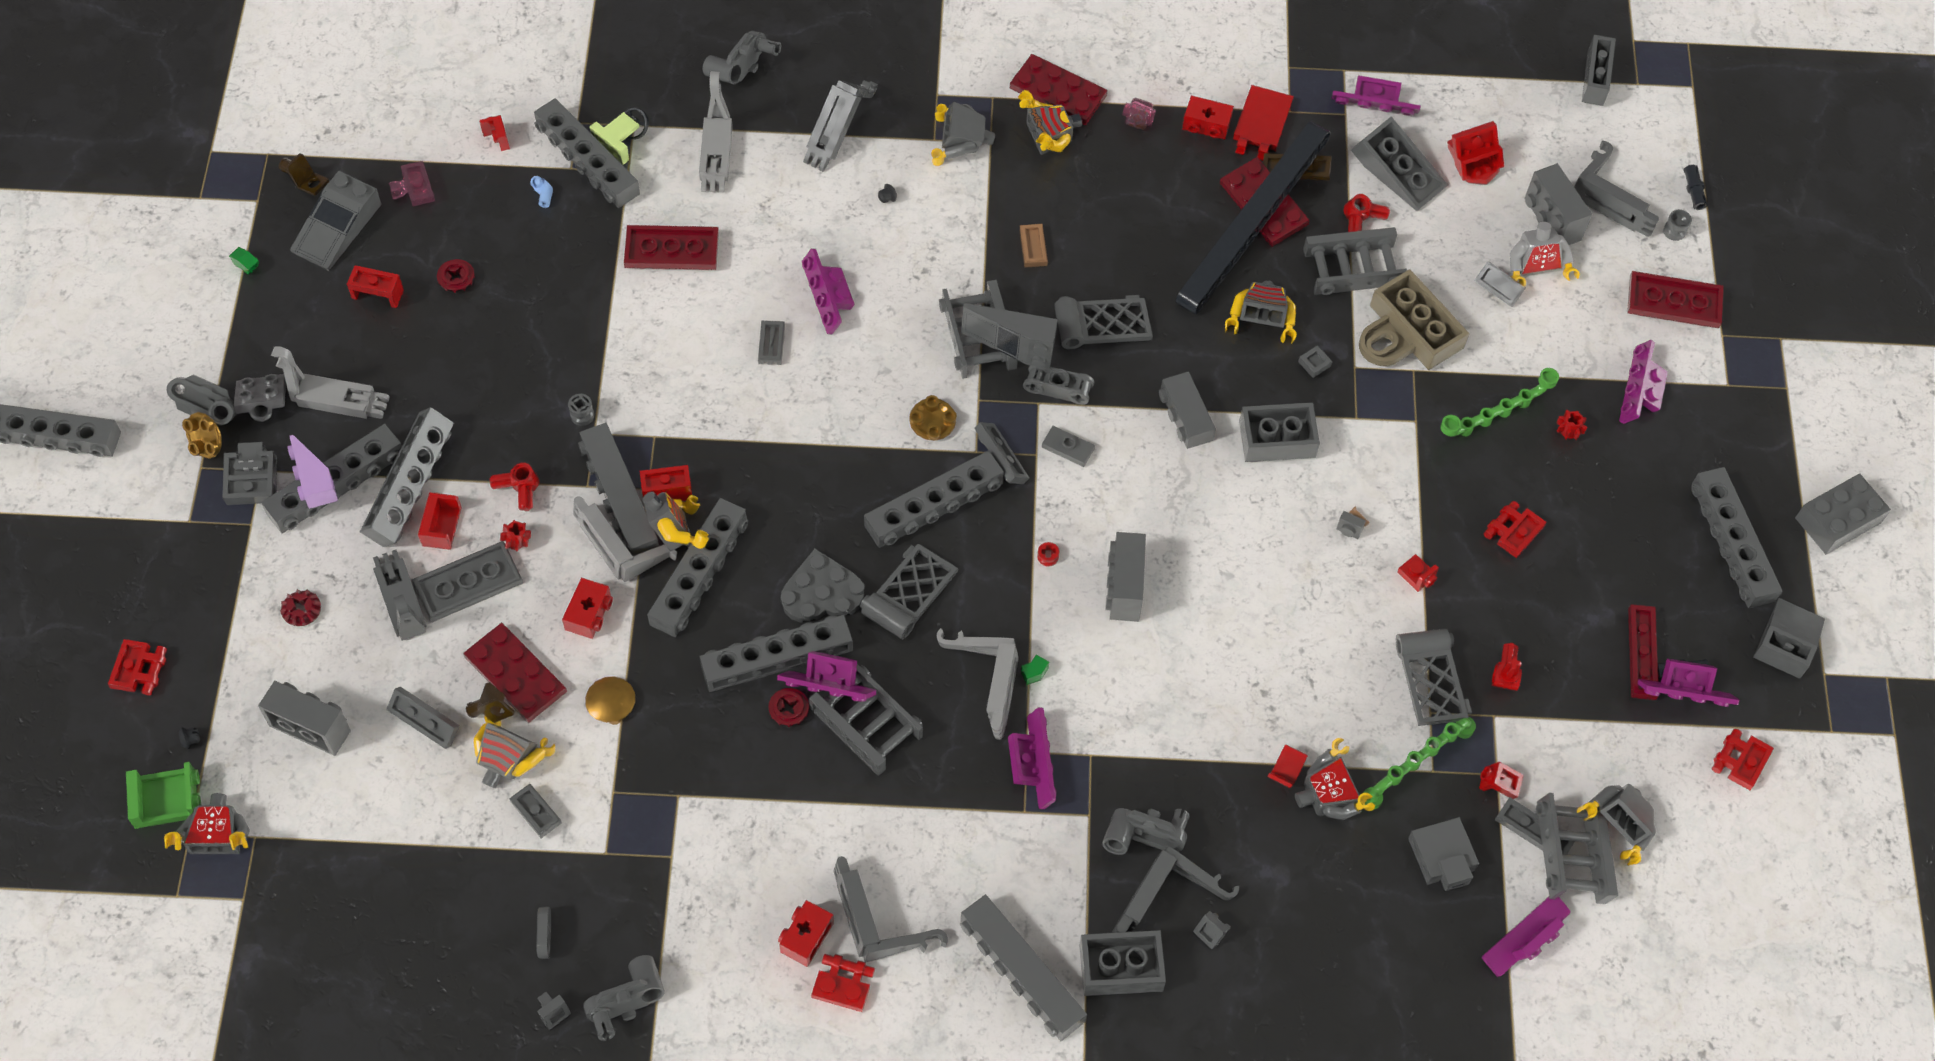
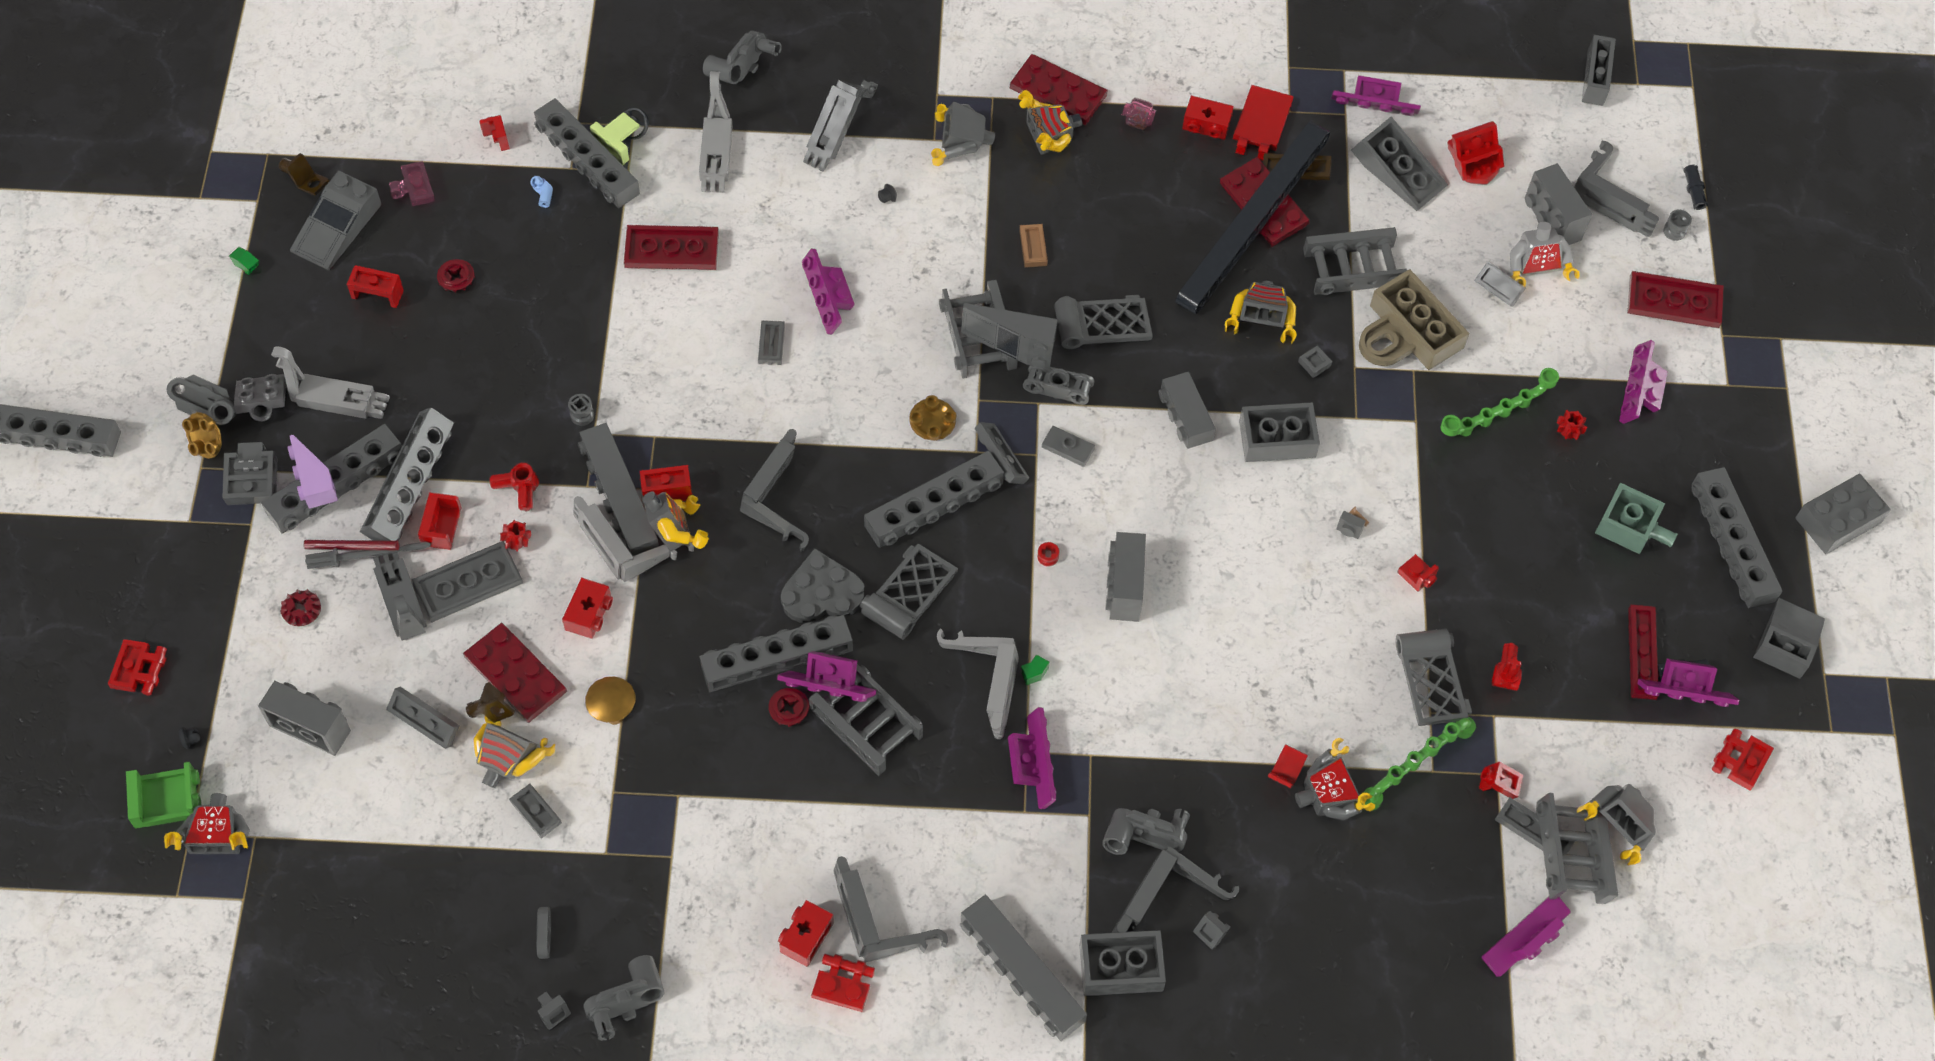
dark grey brick [647,498,748,638] -> none
red axle [1343,194,1390,232] -> none
dark grey piece [1408,817,1479,891] -> none
red plate [1484,501,1547,558] -> none
none -> dark red bar [303,540,400,550]
none -> dark grey piece [305,542,432,569]
none -> dark grey hinge [740,429,809,552]
none -> sand green brick [1595,483,1678,554]

